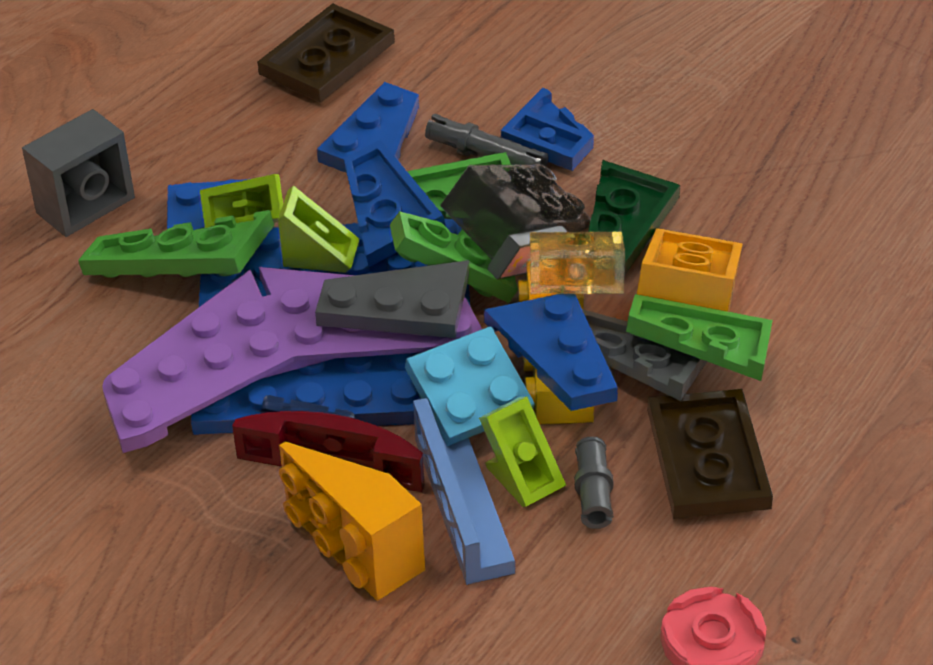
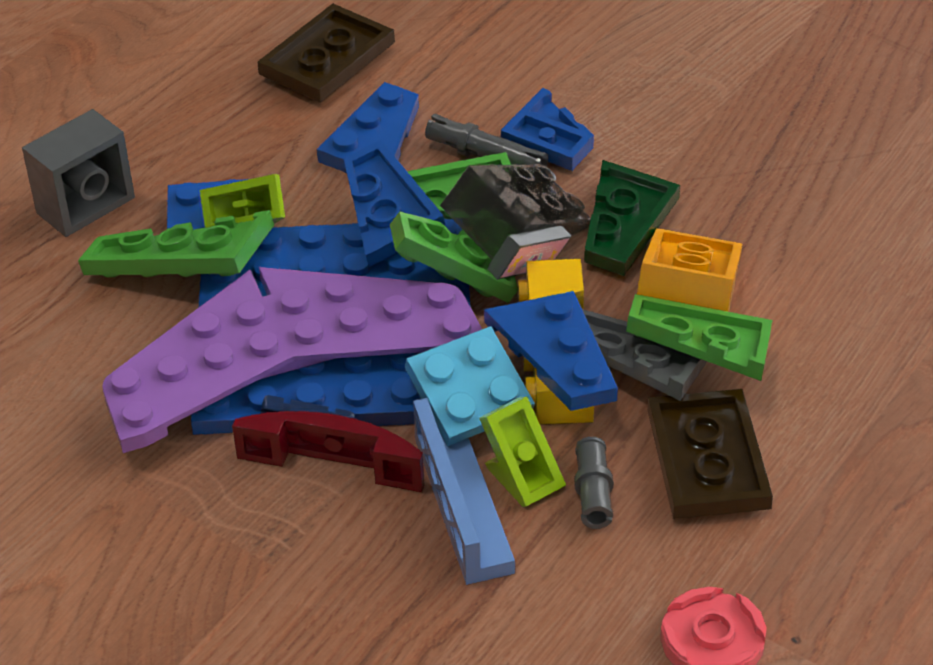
lime slope [278,186,360,273] -> none
light orange slope [279,442,425,601] -> none
dark grey wing [315,260,469,338] -> none
clear yellow brick [530,232,625,294] -> none

